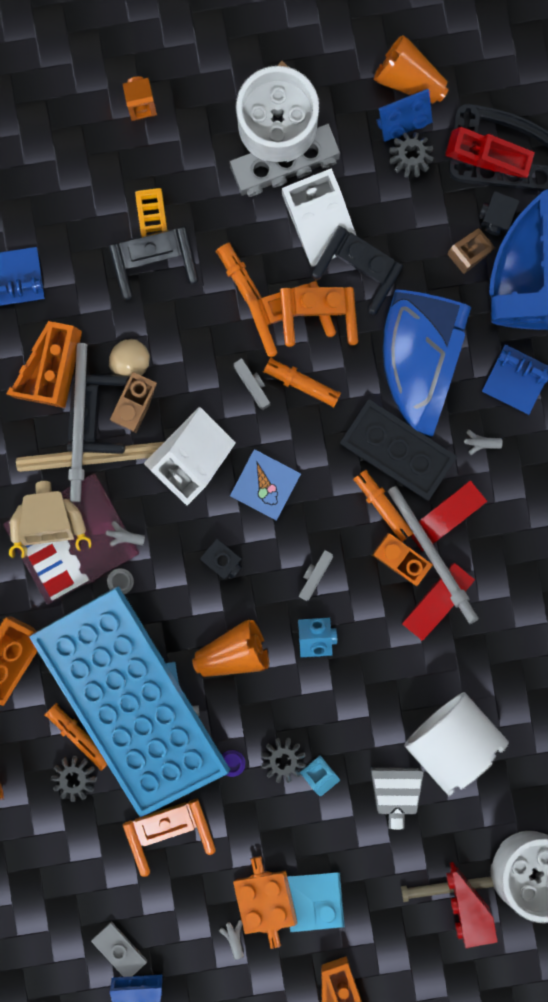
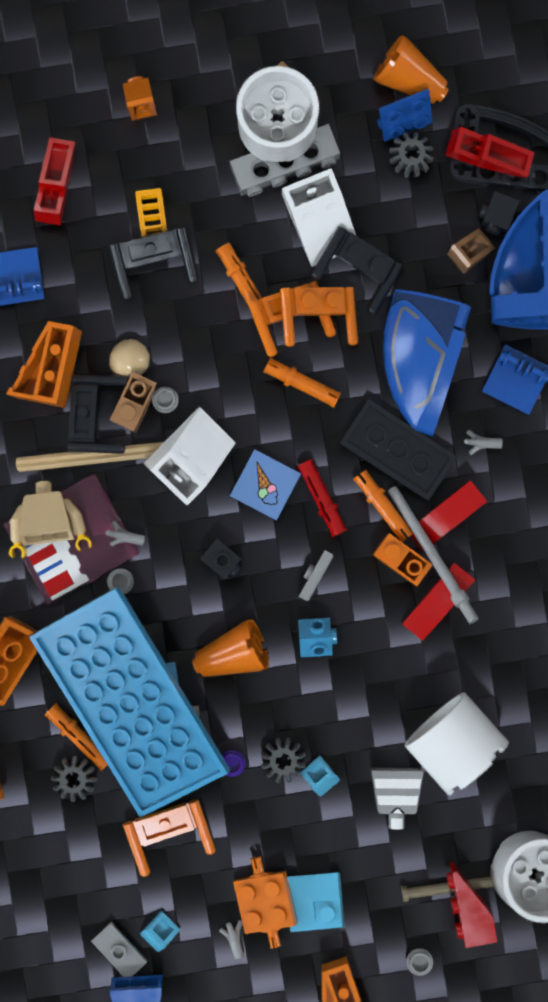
light grey bar [68,343,87,502] -> none
light grey plate [234,358,270,410] -> none
none -> red slope [33,137,76,225]
none -> medium azure slope [140,911,181,952]
none -> light grey plate [152,387,179,413]
none -> red pin [297,459,347,537]
none -> light grey plate [406,948,433,976]

